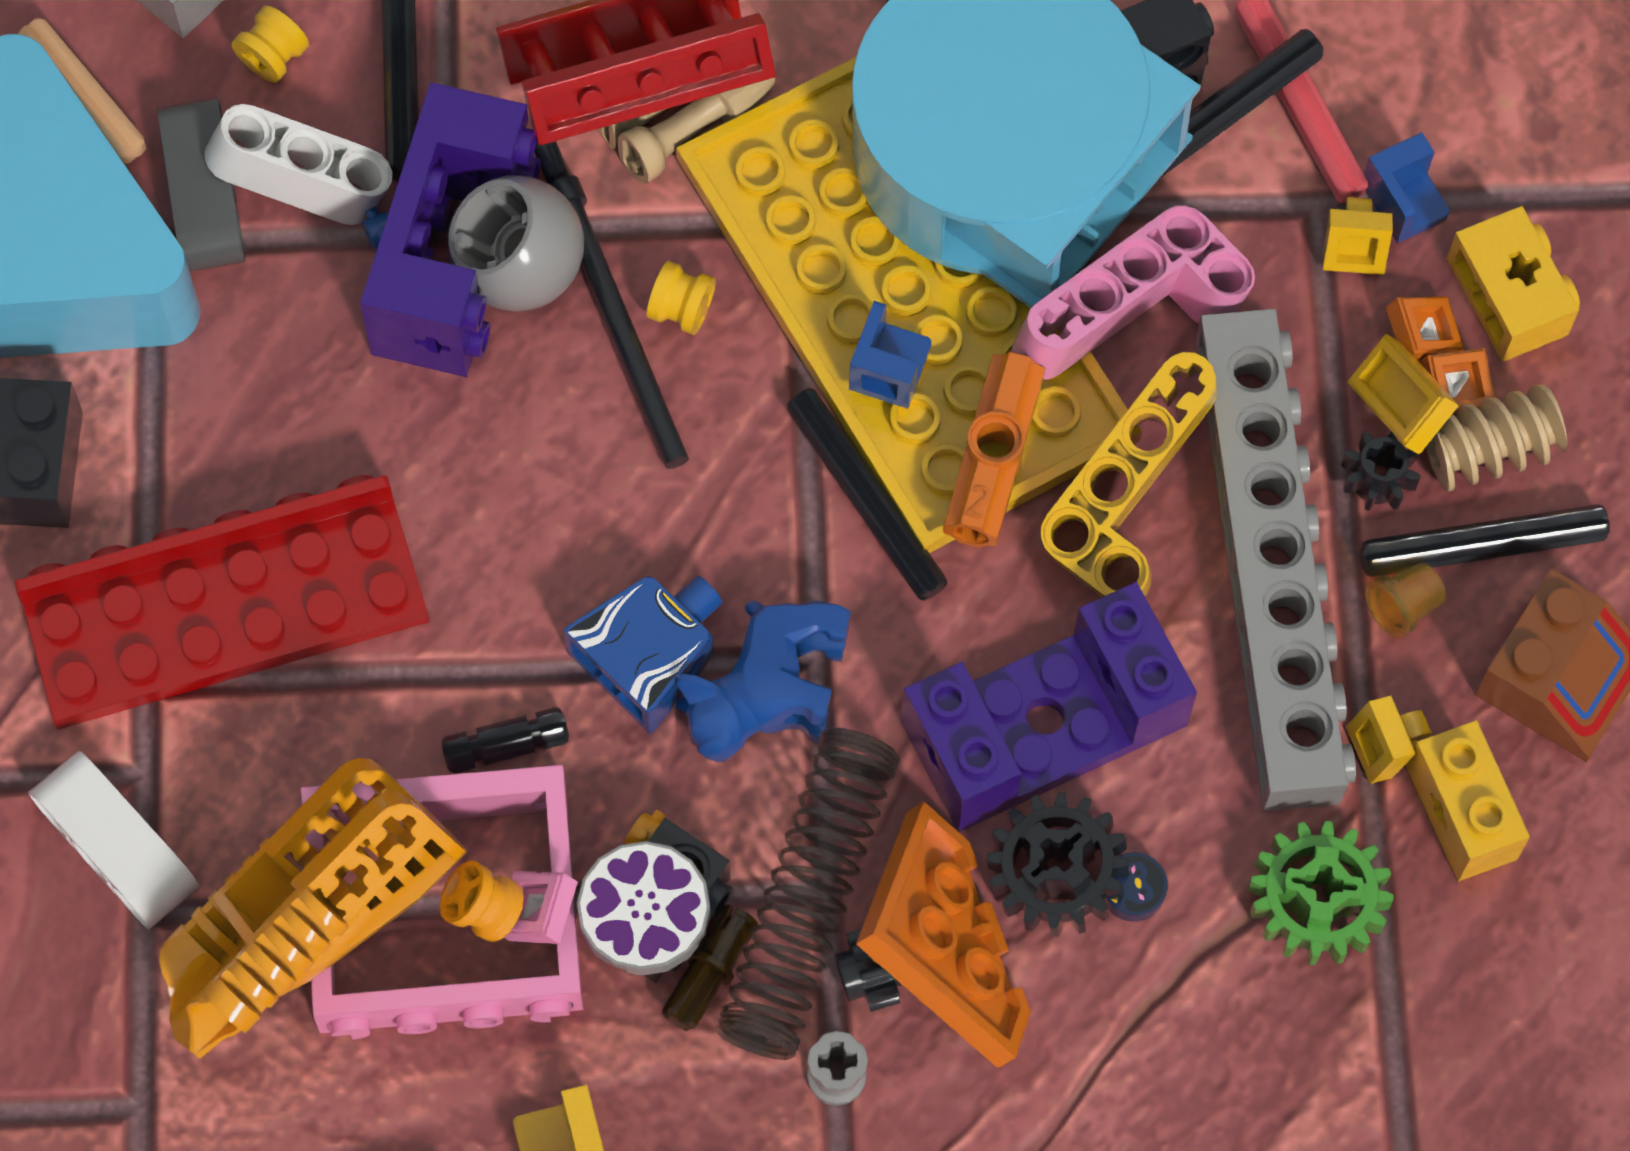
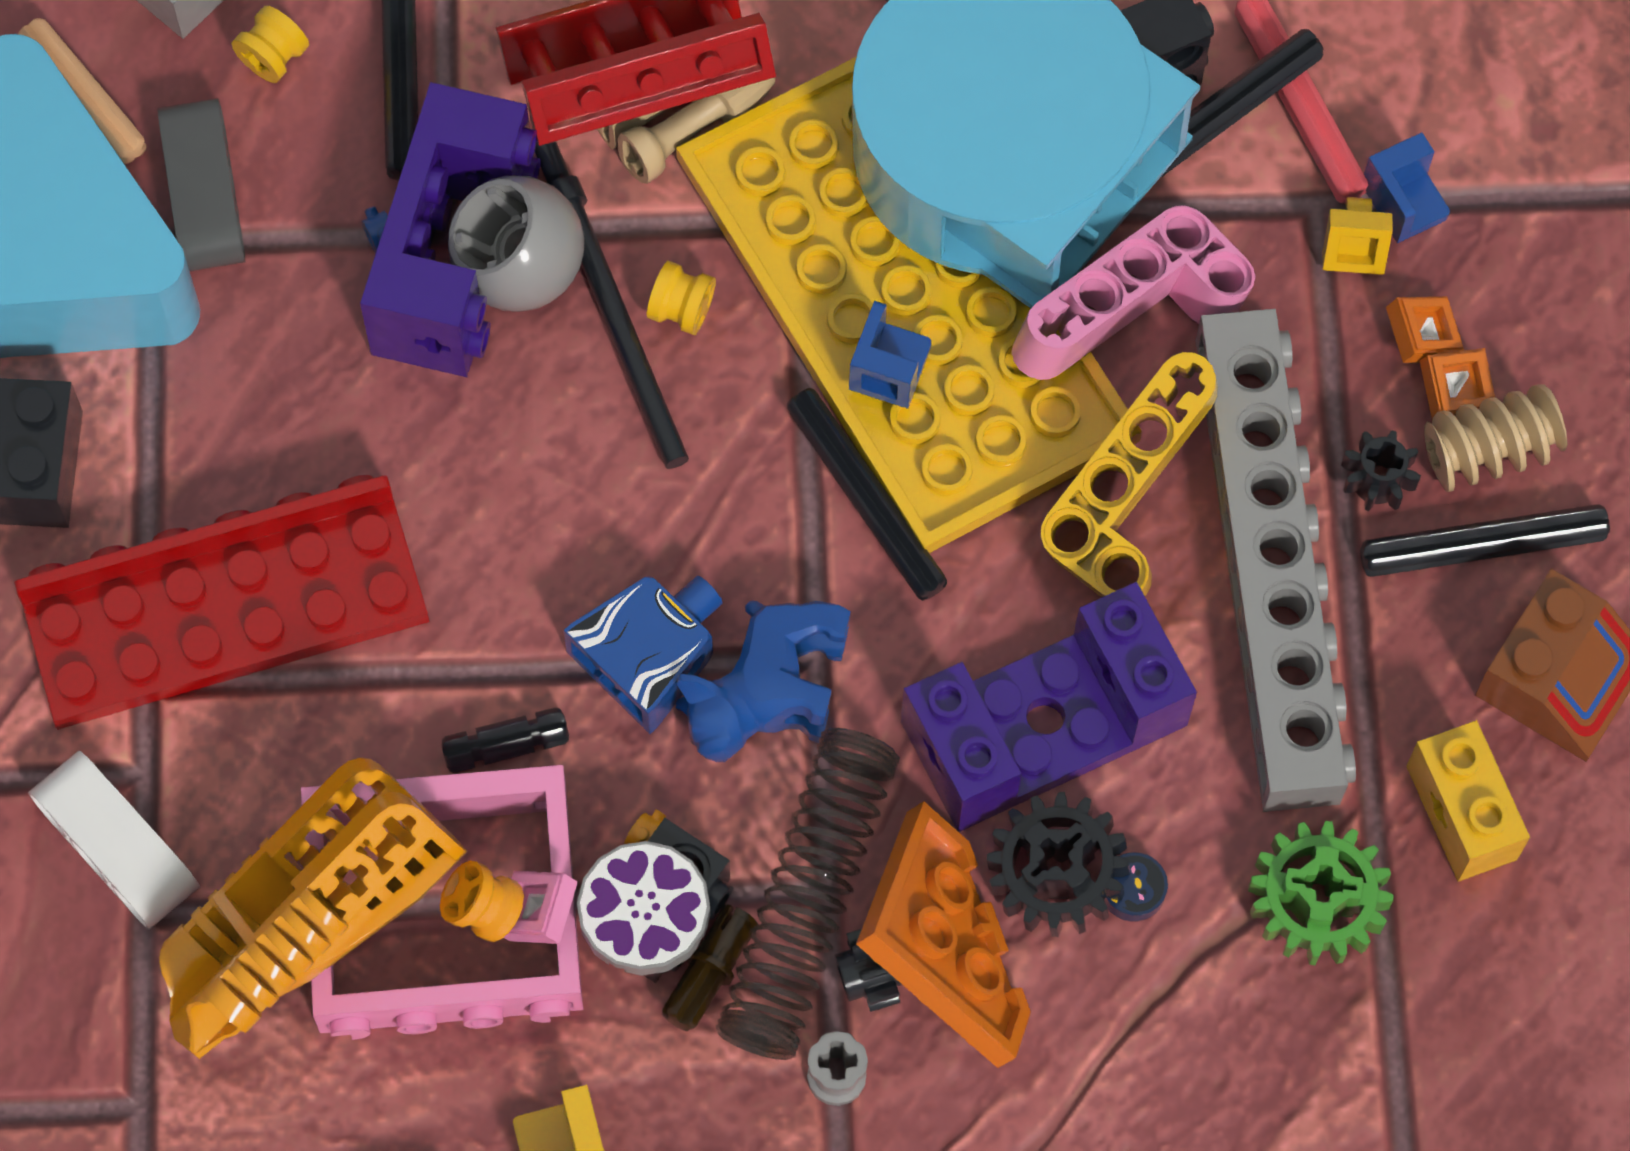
white beam [204,104,392,225] -> none
orange piece [943,352,1045,548] -> none
yellow tile [1346,696,1432,784] -> none
yellow tile [1347,334,1459,454] -> none
clear yellow piece [1365,563,1446,638] -> none
yellow brick [1447,206,1580,362] -> none

